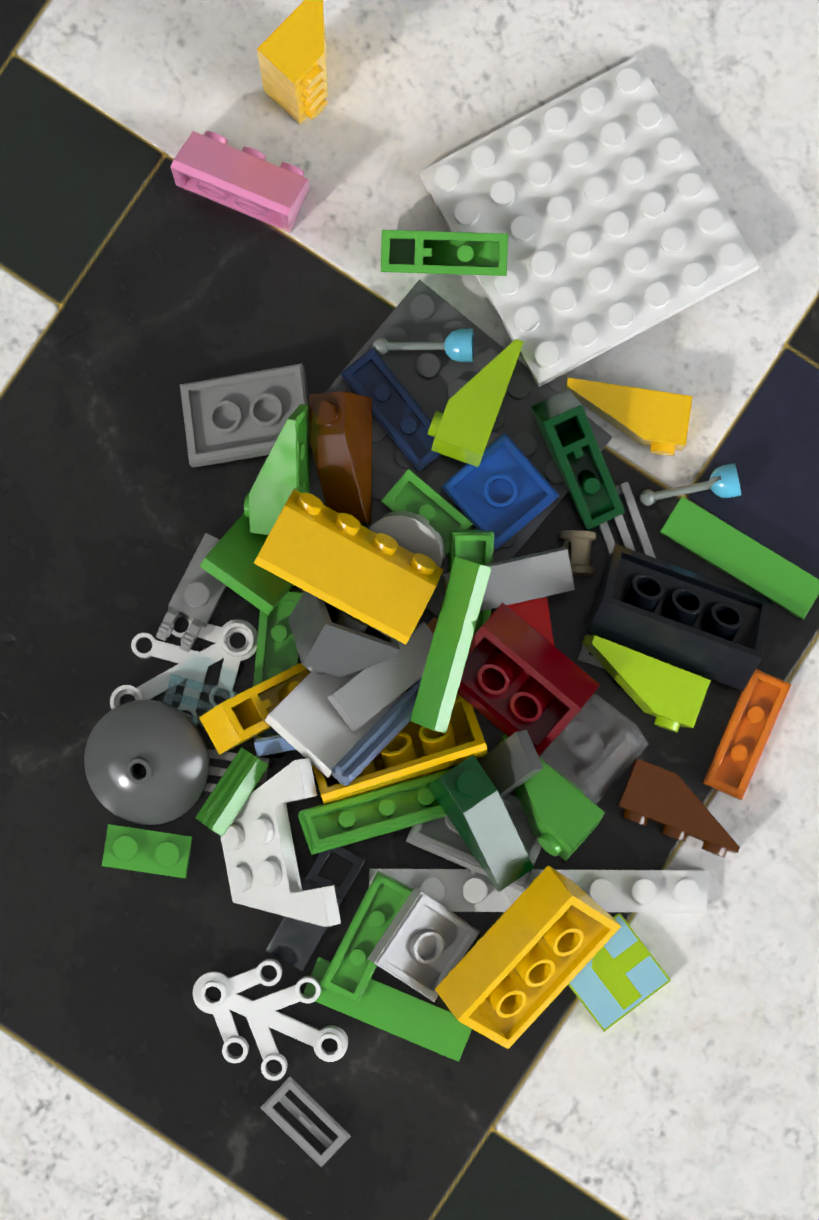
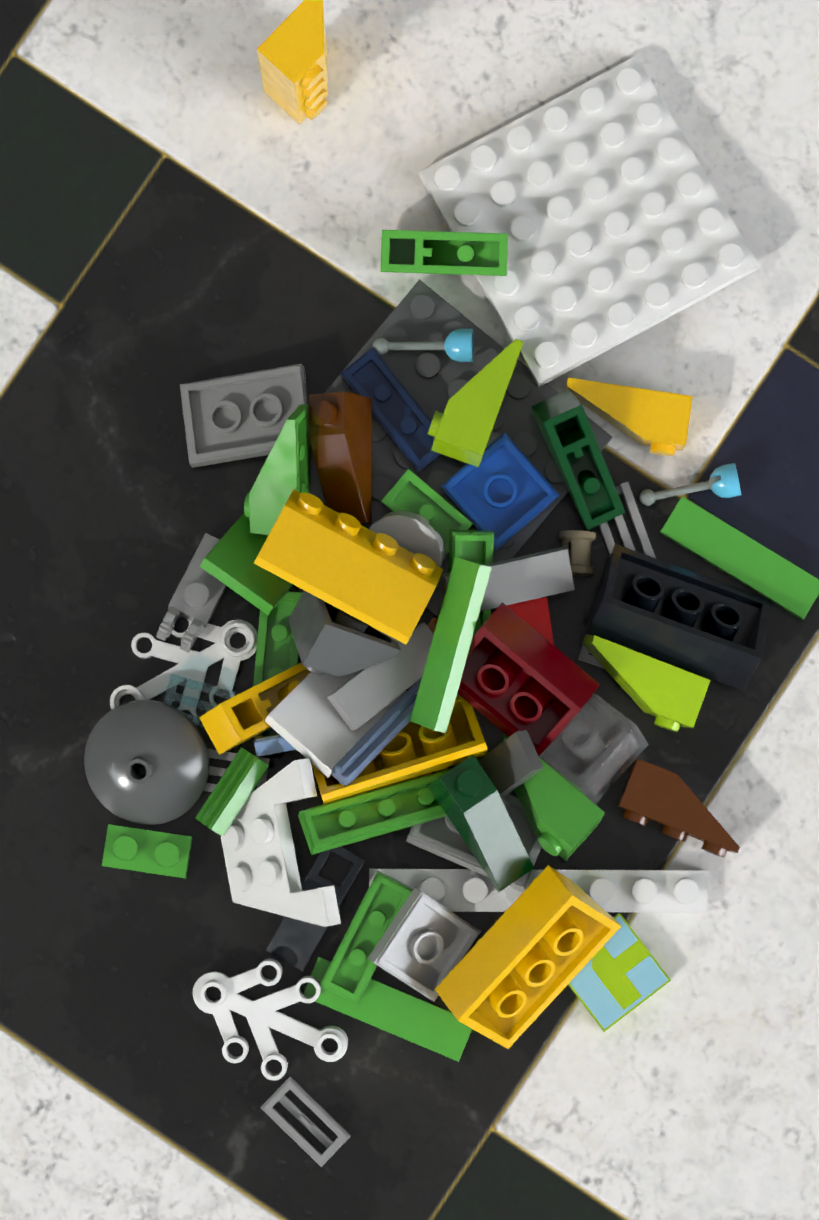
bright pink slope [170,131,310,233] -> none
orange tile [702,669,791,800] -> none

